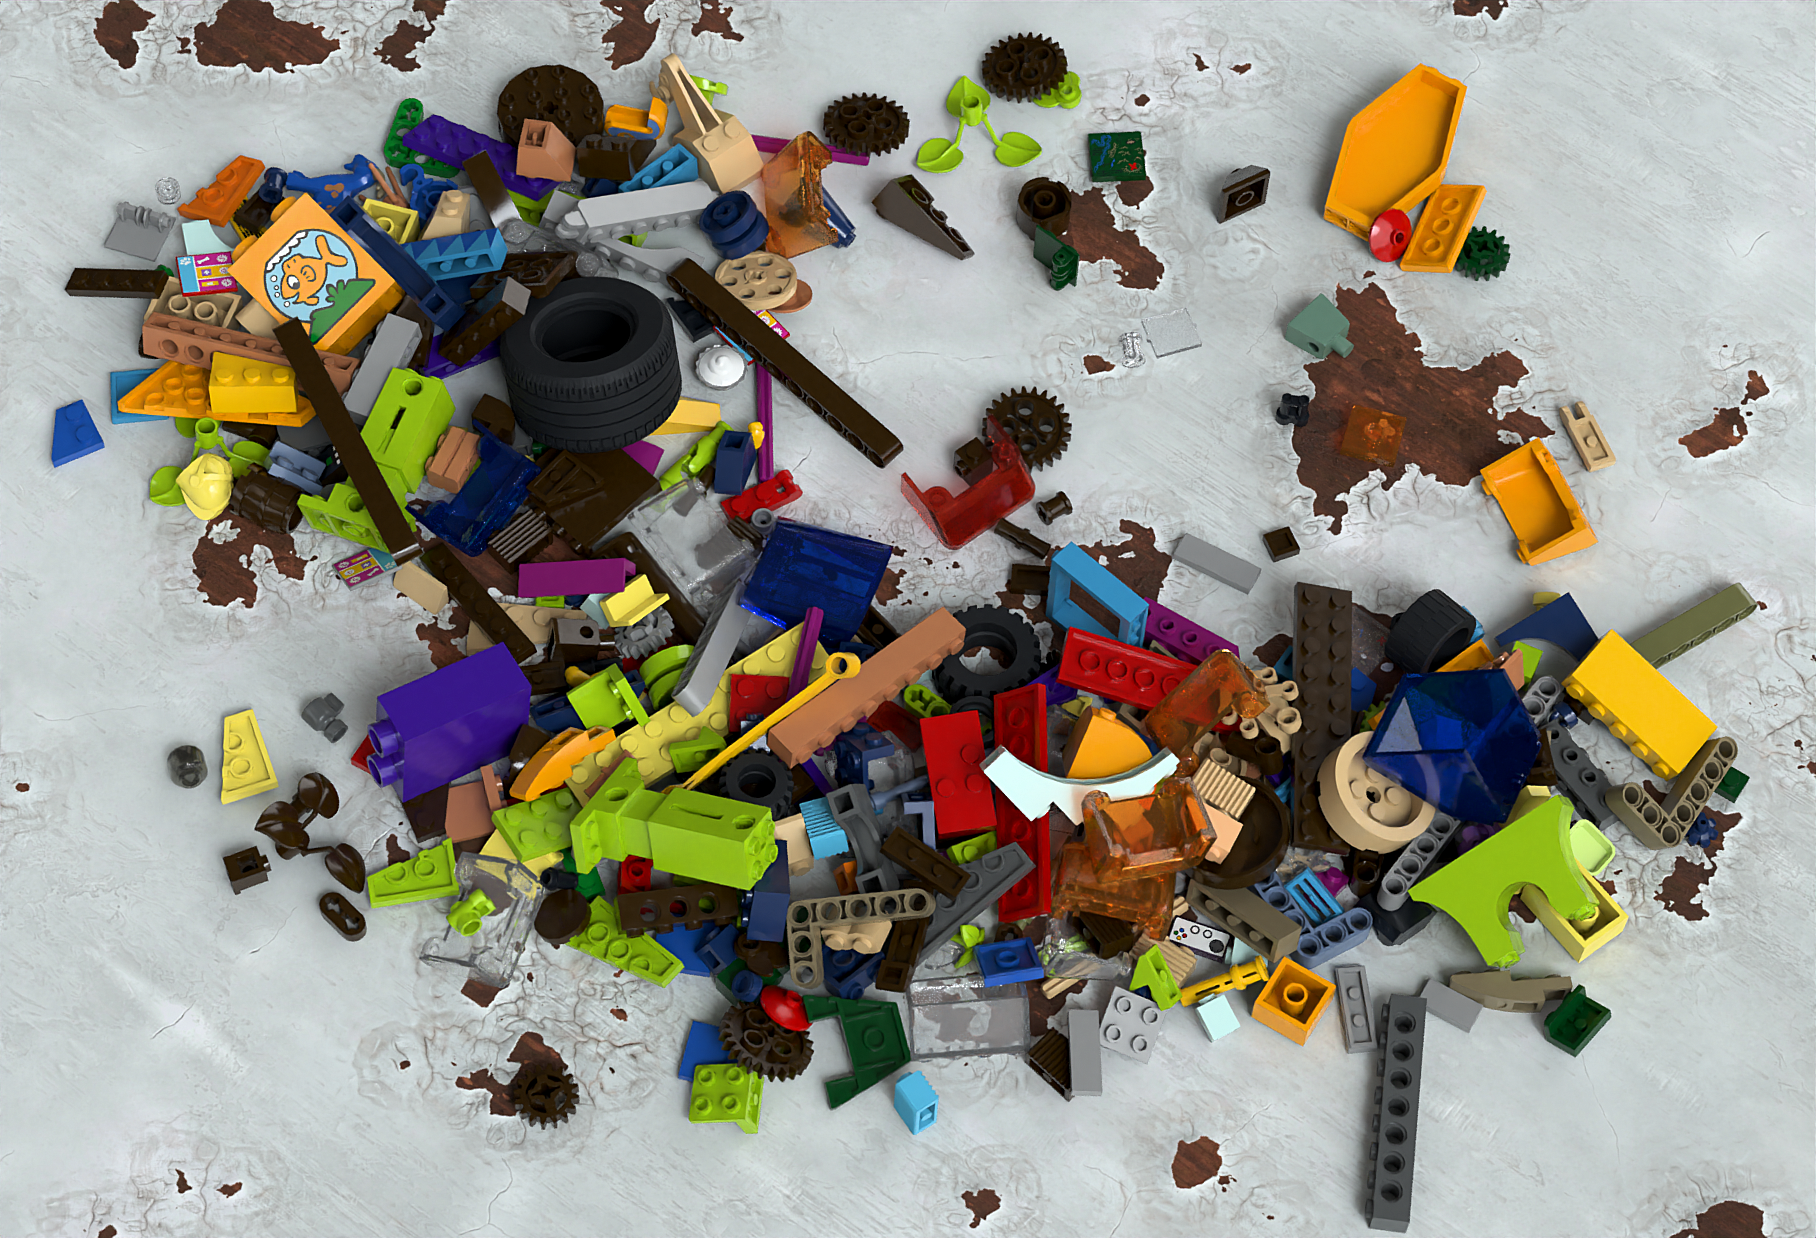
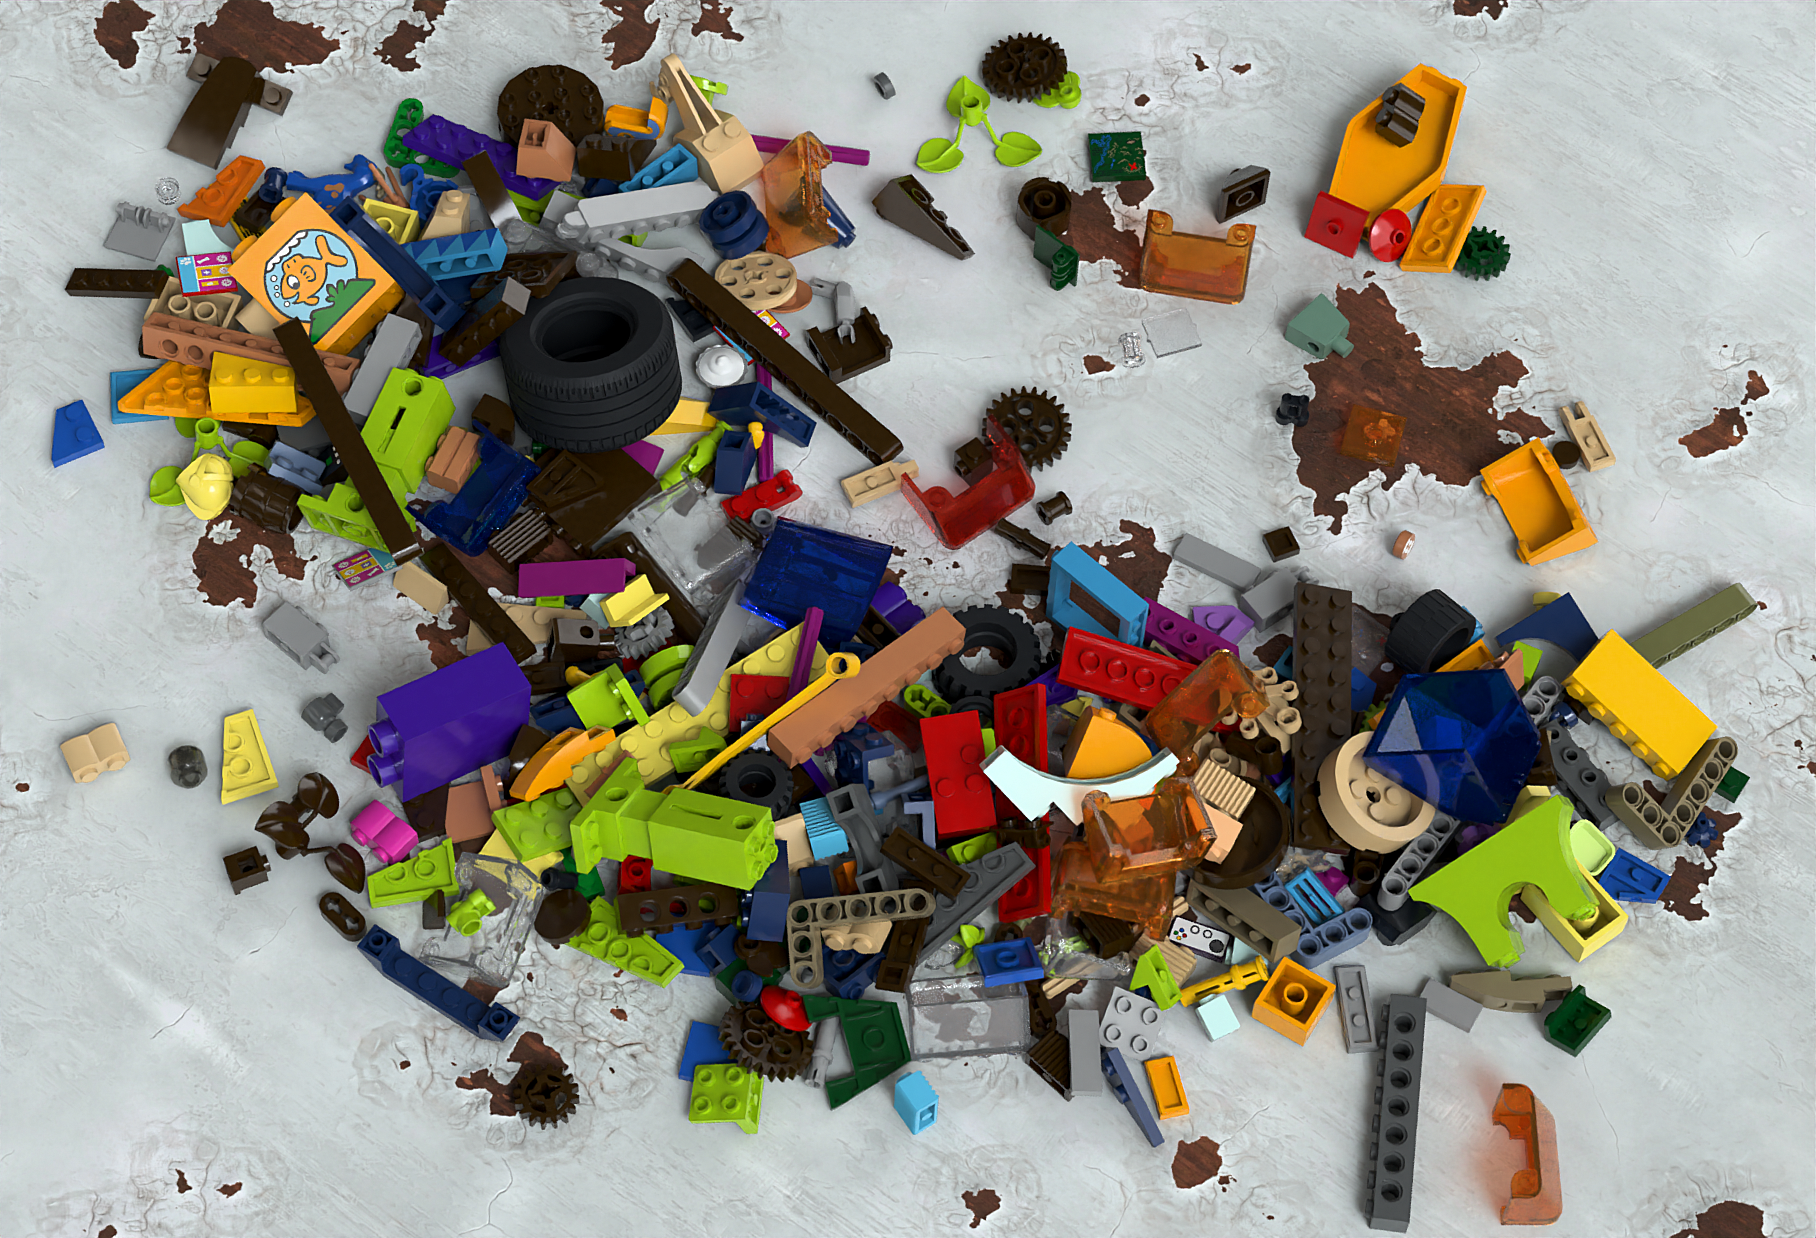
dark brown gear [823,92,910,157] -> none
none -> tan brick [60,723,131,783]
none -> dark brown slope [166,52,293,170]
none -> light grey brick [262,601,340,674]
none -> dark pink brick [350,799,419,865]
none -> dark blue slope [357,924,520,1042]
none -> dark brown slope [423,889,446,930]
none -> dark blue arch [707,381,817,448]
none -> dark blue panel [800,865,834,910]
none -> light grey pin [805,1017,840,1089]
none -> dark brown panel [807,306,893,384]
none -> light grey arm [811,278,855,344]
none -> tan hinge [841,459,919,508]
none -> dark purple brick [862,581,926,635]
none -> dark grey tile [873,72,896,100]
none -> lime tile [981,728,996,758]
none -> dark brown hinge [989,816,1054,849]
none -> dark brown beam [1017,985,1057,1040]
none -> dark blue wing [1100,1047,1165,1148]
none -> clear orange windscreen [1138,209,1256,305]
none -> light orange tile [1144,1055,1190,1120]
none -> medium lavender plate [1192,605,1255,645]
none -> light grey brick [1239,566,1319,633]
none -> red plate [1304,191,1370,259]
none -> dark brown brick [1375,83,1425,148]
none -> nougat tile [1392,530,1415,560]
none -> clear orange windscreen [1492,1083,1563,1225]
none -> dark brown tile [1551,441,1580,469]
none -> blue wing [1598,847,1671,904]

